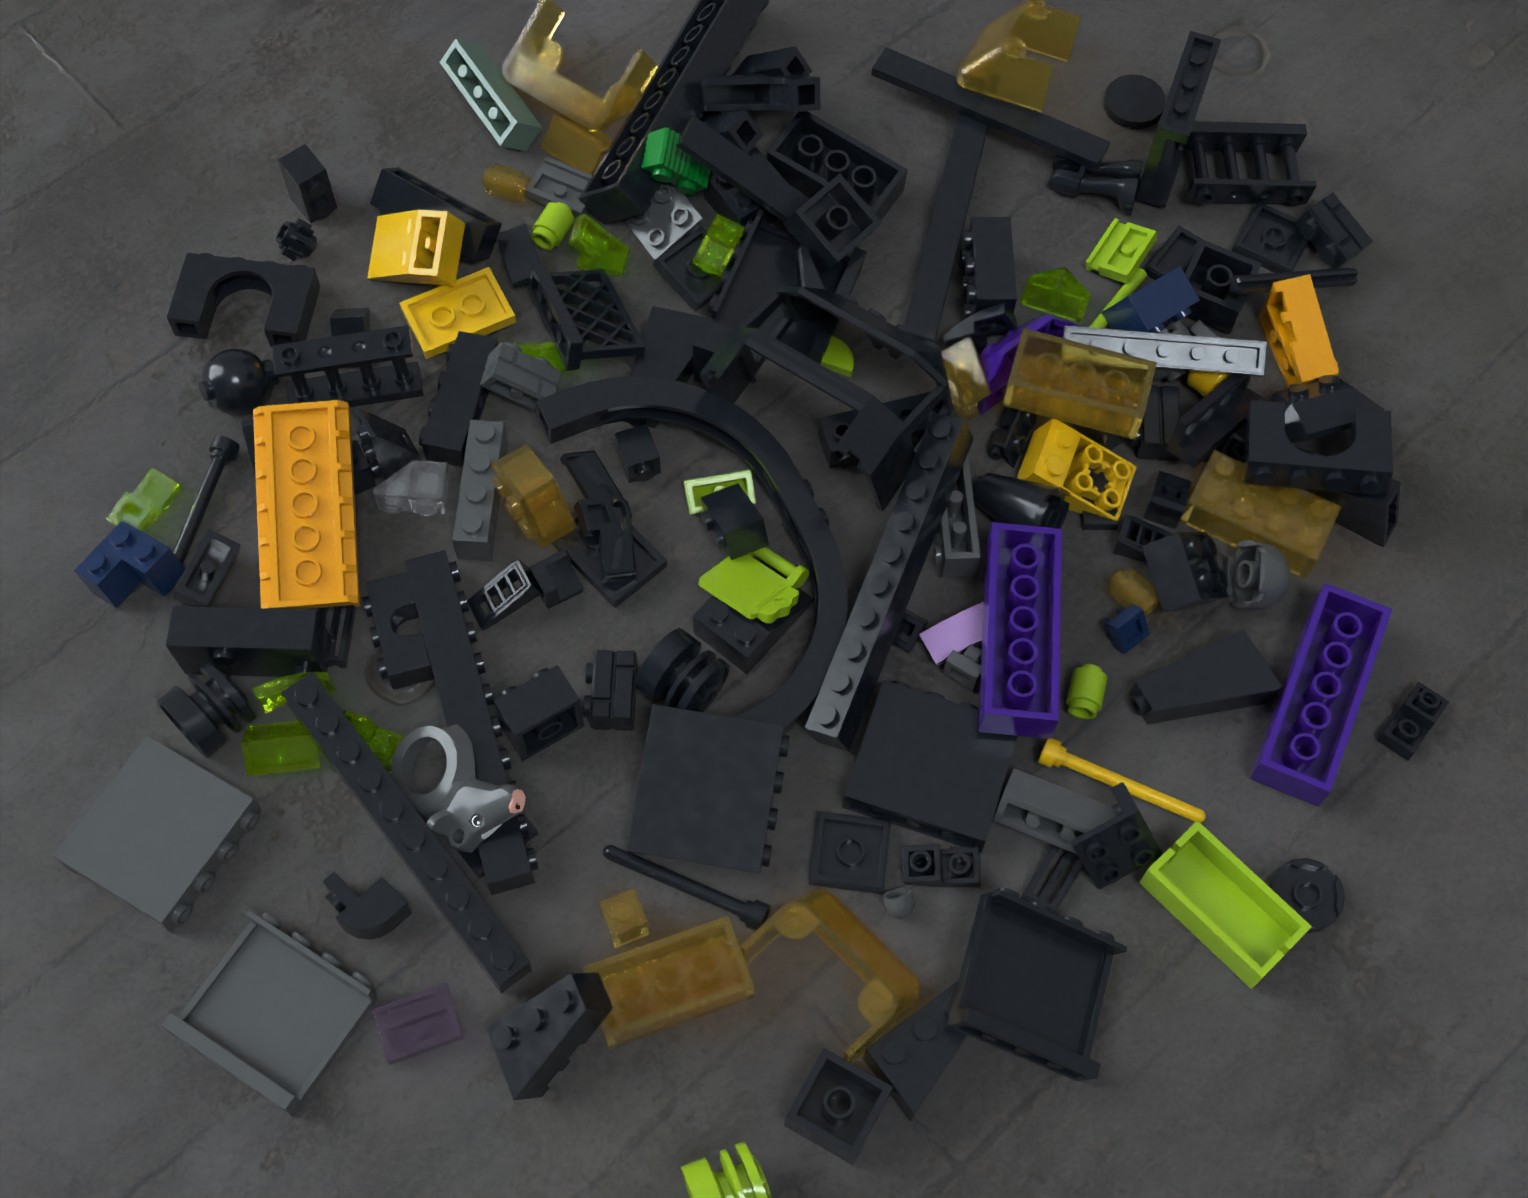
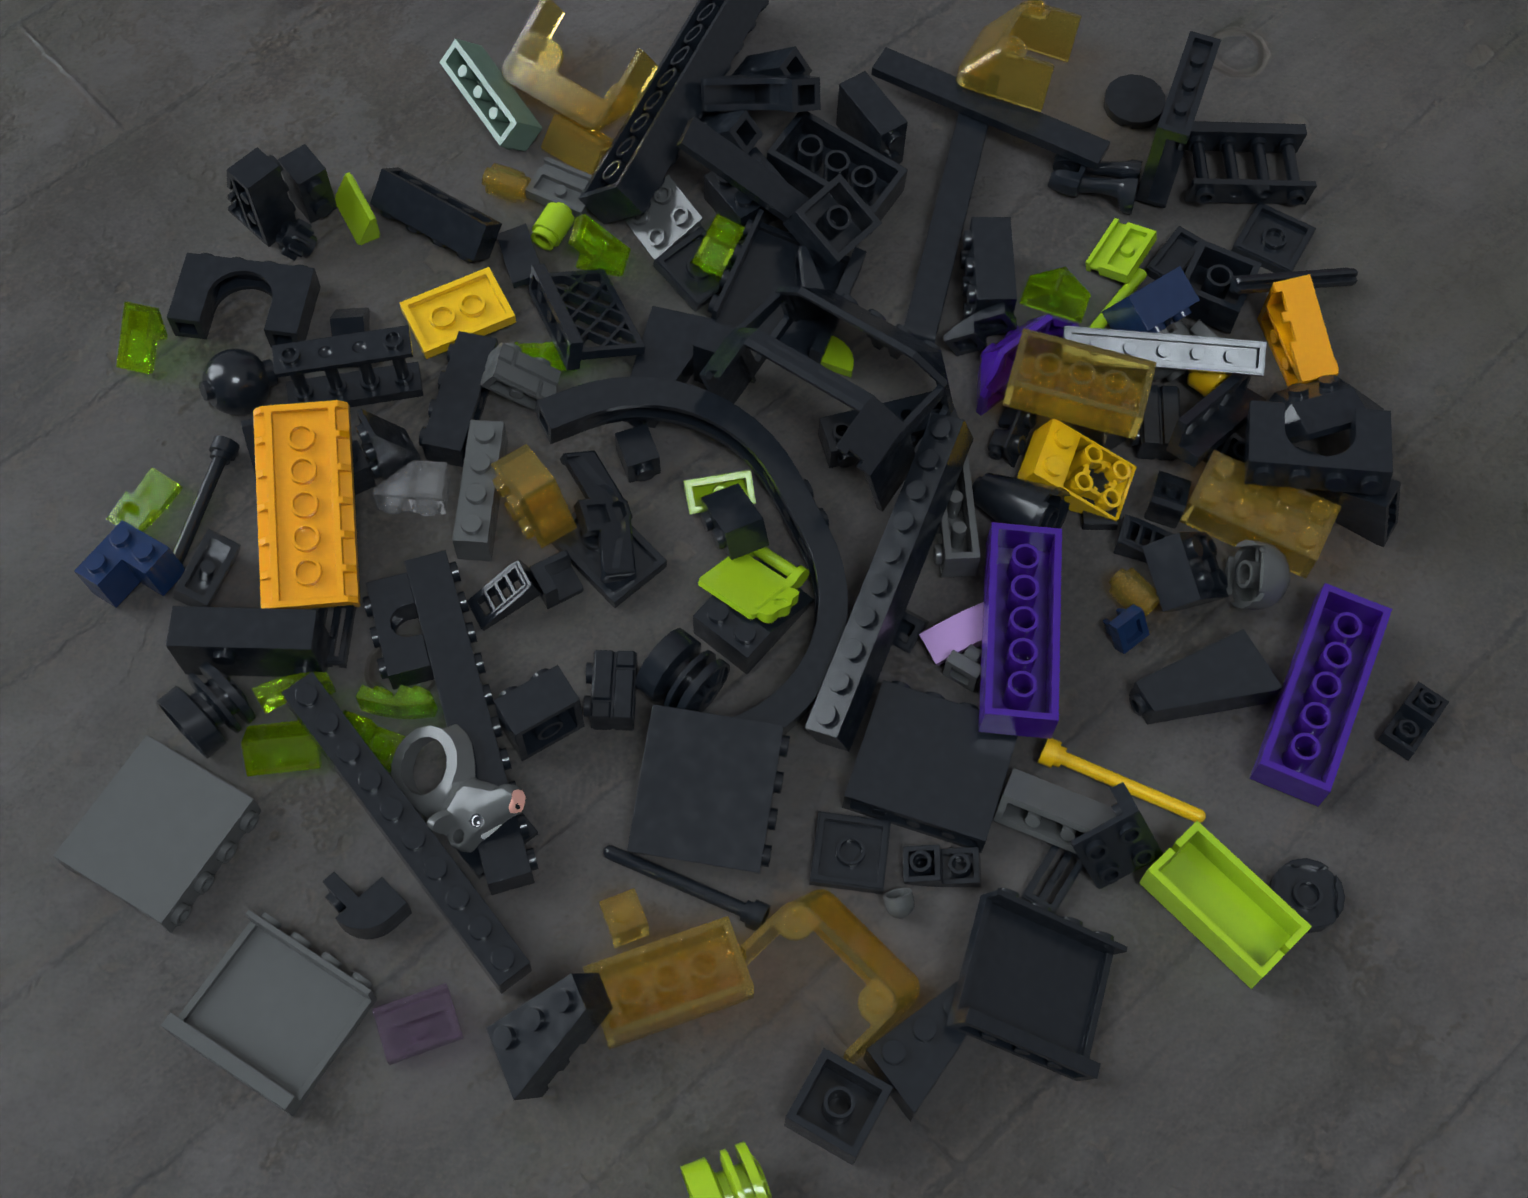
yellow slope [367,210,465,286] -> none
green brick [641,127,711,195] -> none
clear yellow panel [942,338,991,421] -> none
lime brick [1066,664,1108,719] -> none
black brick [1295,192,1373,269] -> none
none -> clear neon green slope [116,301,168,374]
none -> black wedge [226,147,297,247]
none -> lime slope [335,172,380,245]
none -> clear neon green slope [355,685,438,719]
none -> black brick [836,71,908,164]

